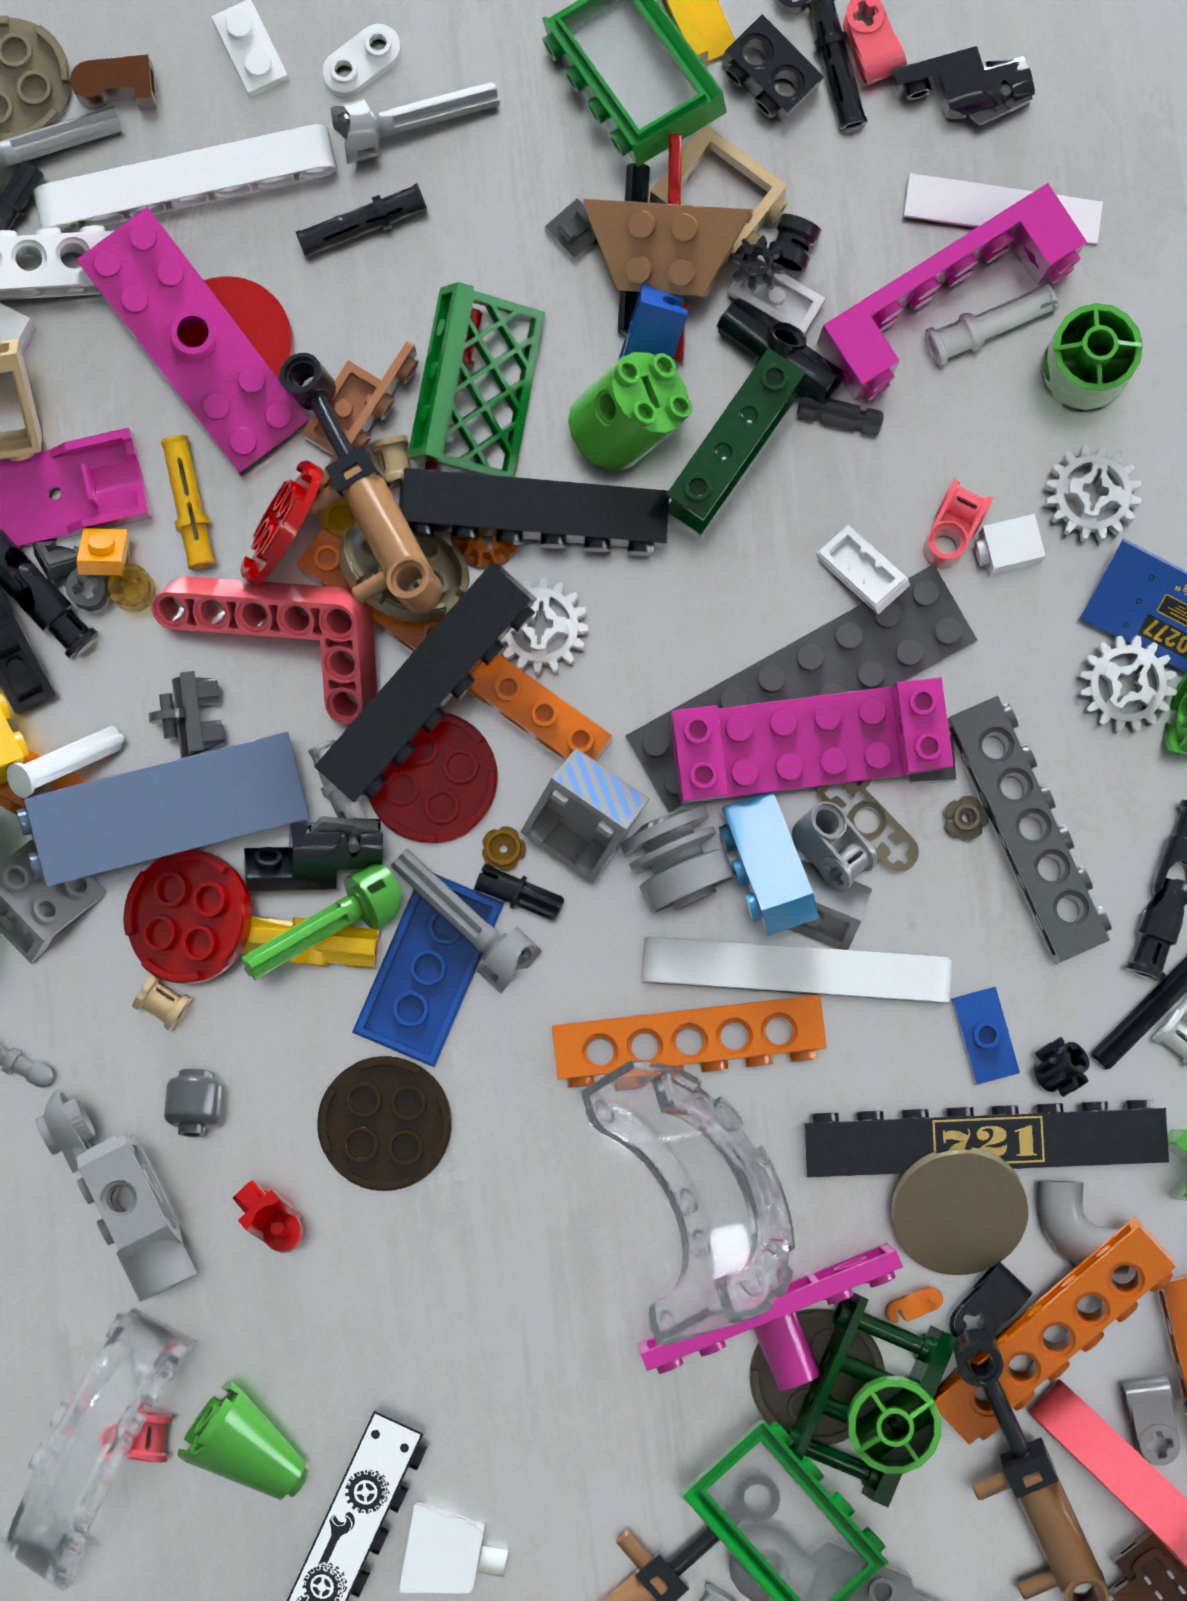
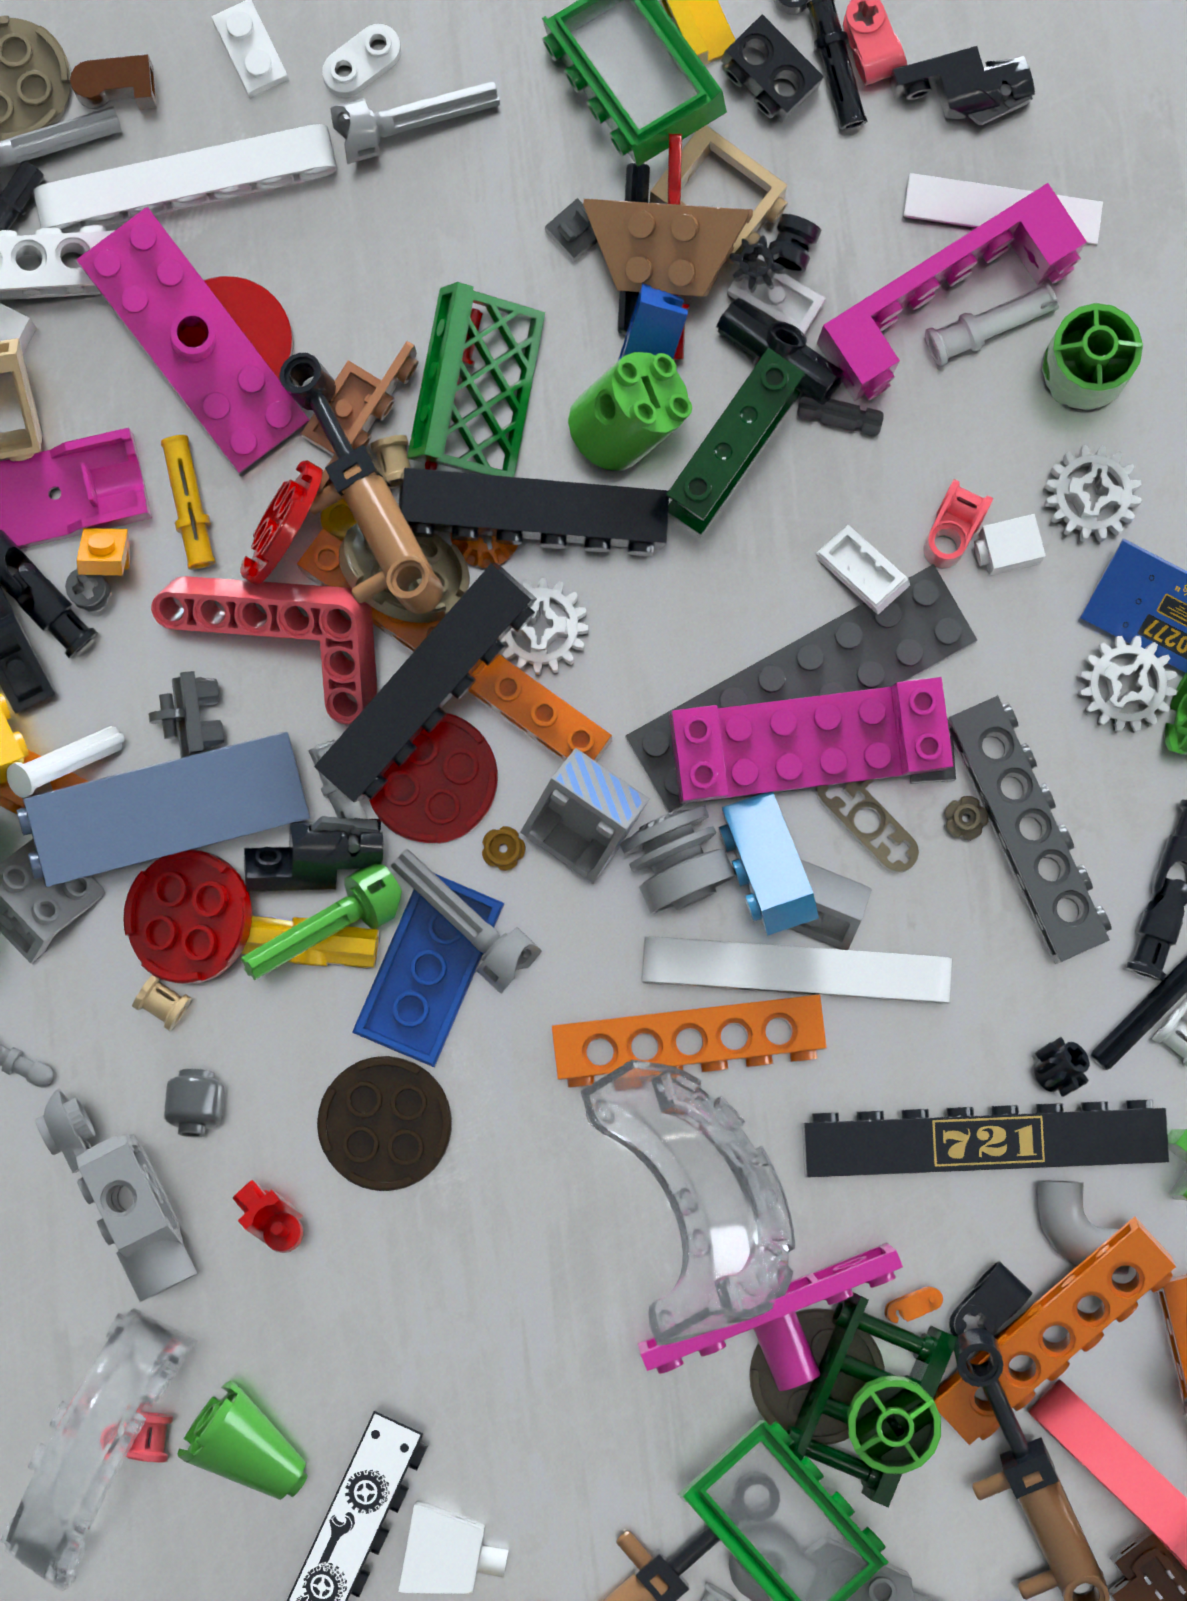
dark grey tile [33,540,79,580] -> none
clear yellow wheel [107,564,156,613] -> none
black pin [295,183,428,258] -> none
black axle [474,863,564,920] -> none
light grey piece [792,802,878,892] -> none
dark tan tile [892,1147,1028,1275] -> none
blue plate [951,986,1020,1085] -> none
light grey piece [1120,1375,1180,1465] -> none

